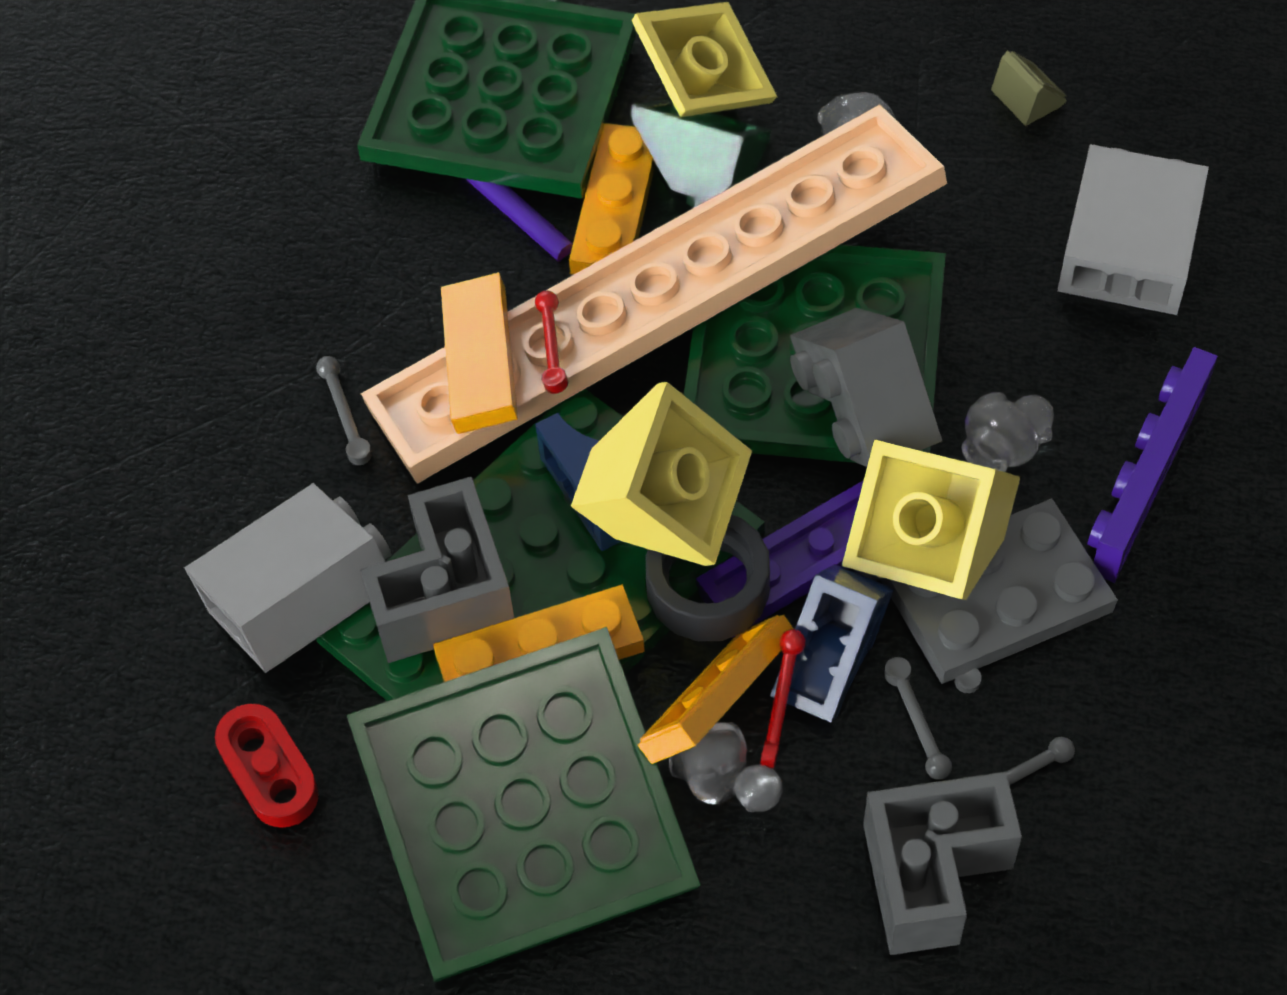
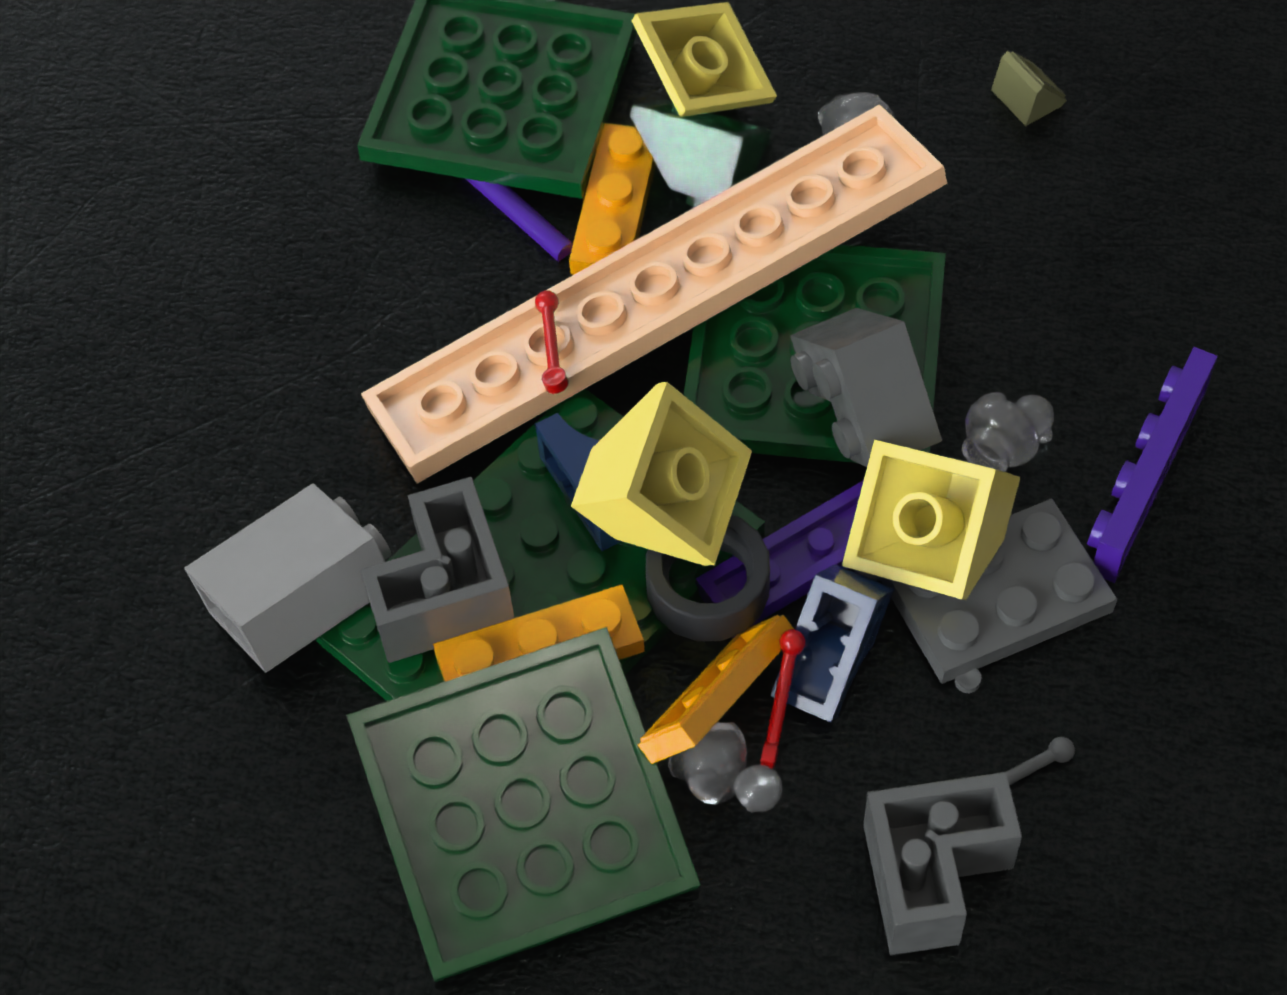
red plate [215,704,319,828] -> none
dark grey hinge [316,356,372,465] -> none
light orange tile [441,273,518,434] -> none
dark grey hinge [884,657,952,780] -> none
light grey brick [1058,144,1209,315] -> none

